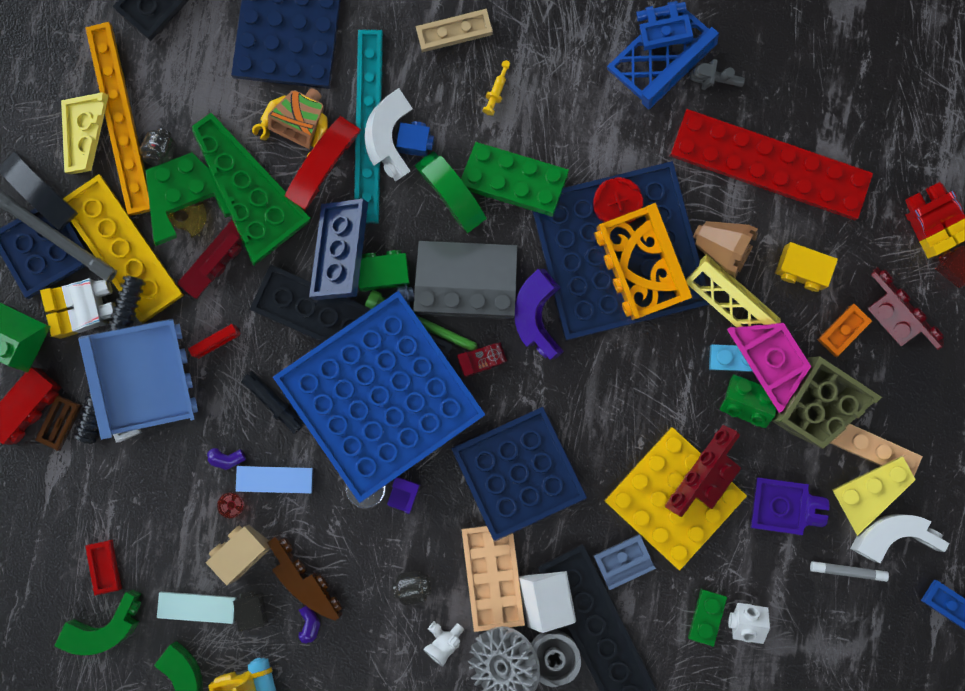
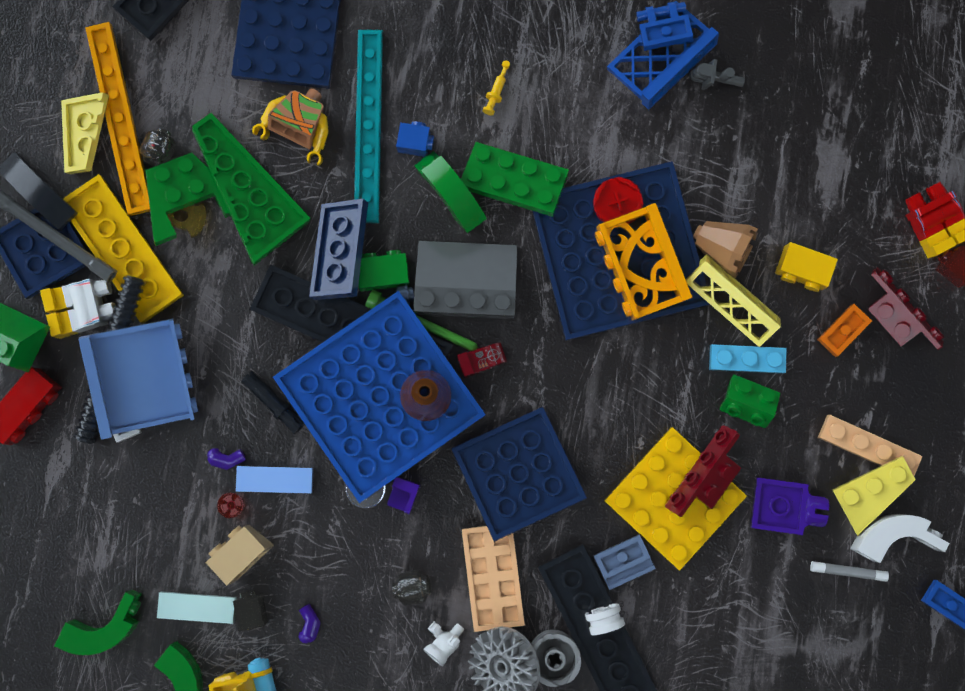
reddish brown tile [35,395,82,451] -> none
red tile [85,540,122,596] -> none
dark red bracket [178,219,244,299] -> none
red tile [188,324,241,359] -> none
reddish brown slope [267,535,342,621] -> none
red slope [285,116,361,210] -> none
white arch [365,88,413,181] -> none
tan plate [416,9,493,52] -> none
dark purple arch [515,269,564,360] -> none
white slope [519,571,576,633] -> none
red plate [669,109,873,220] -> none
green plate [688,589,727,647] -> none
dark pink wing [727,323,811,413] -> none
white brick [728,603,770,644] -> none
olive wedge [772,356,882,449] -> none
none -> cone [400,370,451,421]
none -> white wheel [585,604,625,635]

